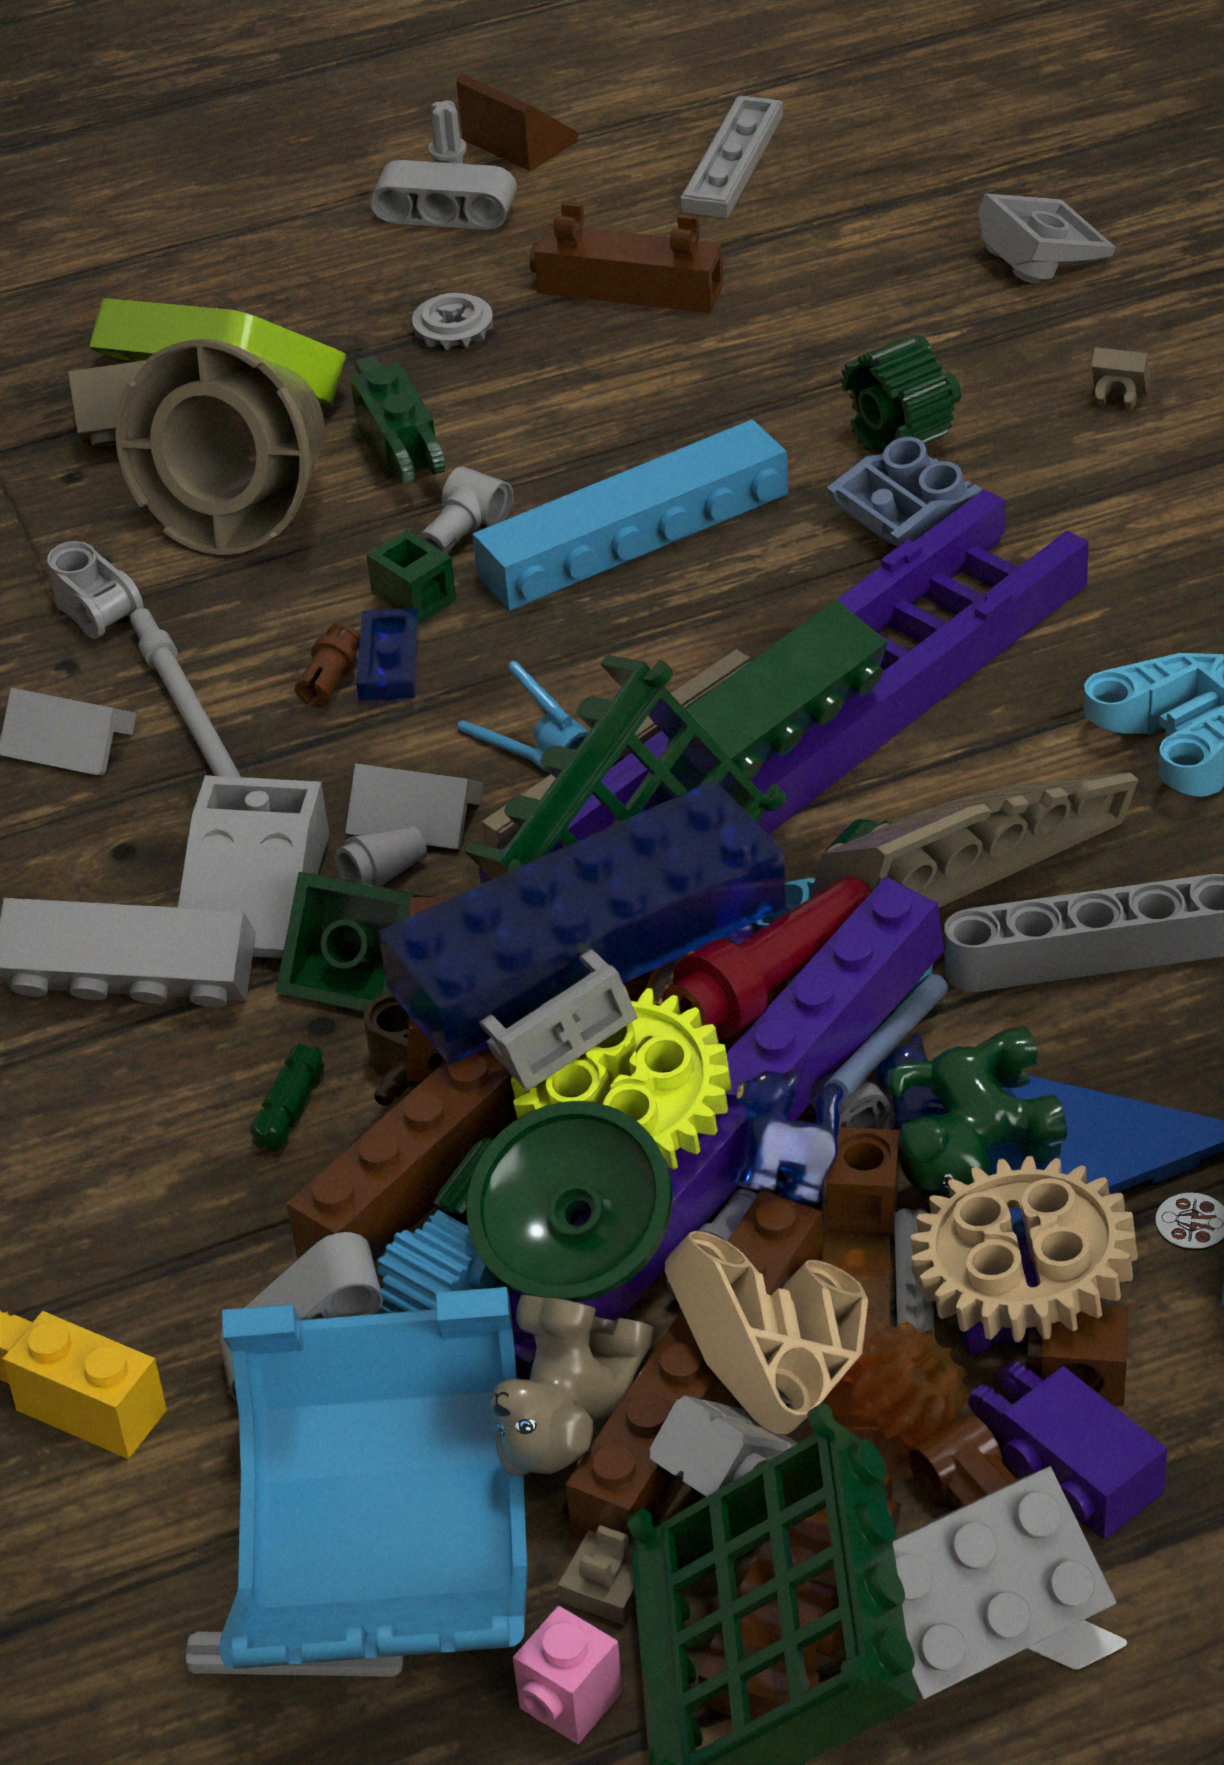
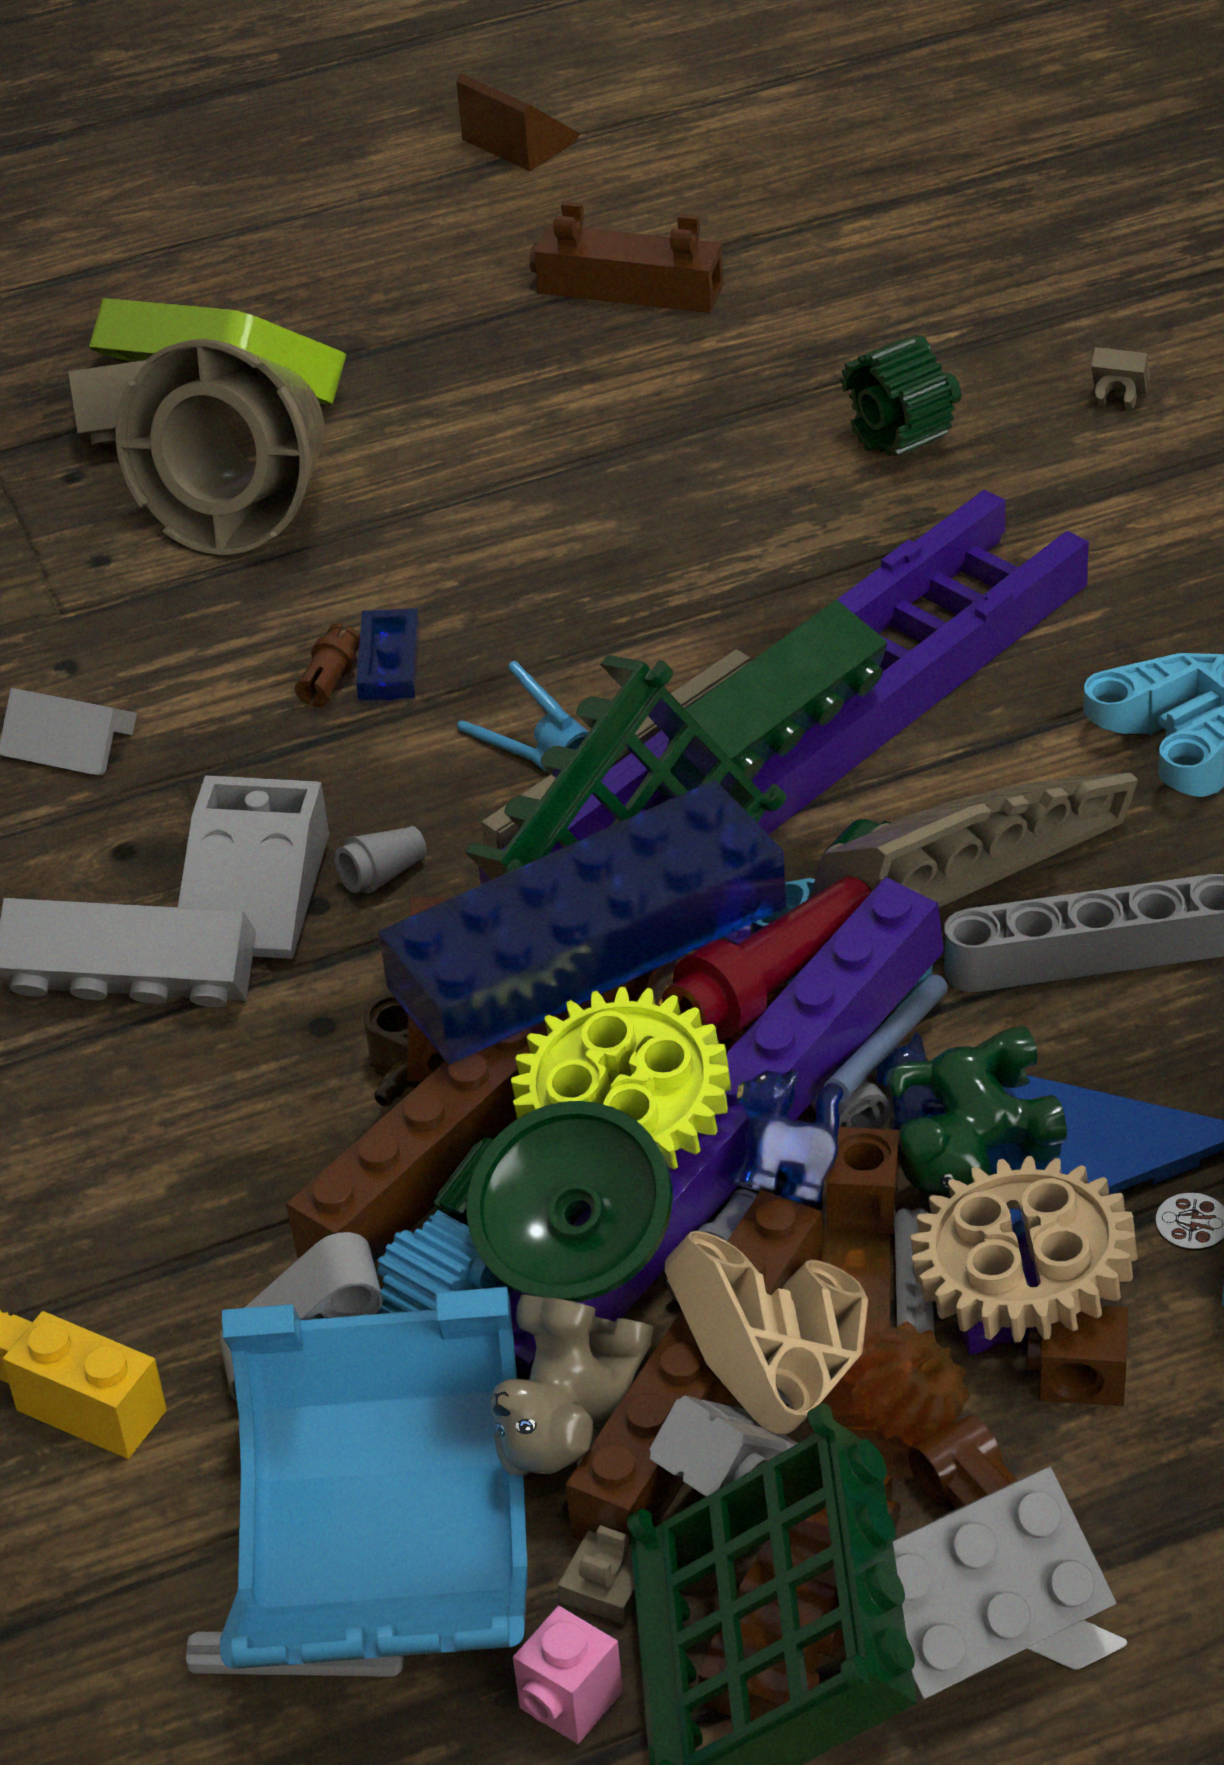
light grey piece [47,541,144,639] -> none
light grey bar [130,608,241,777] -> none
dark green axle [249,1043,325,1151] -> none
dark green slope [276,872,433,1011] -> none
light grey panel [345,763,483,850] -> none
dark green hinge [350,355,446,484] -> none
dark green brick [366,529,456,626] -> none
light grey beam [370,160,517,230] -> none
light grey gear [412,293,493,351] -> none
light grey pin [419,466,513,554] -> none
light grey axle [428,100,467,164] -> none
dark azure brick [473,419,788,611] -> none
light grey hinge [479,949,638,1091] -> none
light grey tile [681,95,783,218] -> none
sand blue slope [827,437,983,547] -> none
dark purple hinge [966,1360,1167,1540] -> none
light grey slope [978,193,1116,283] -> none

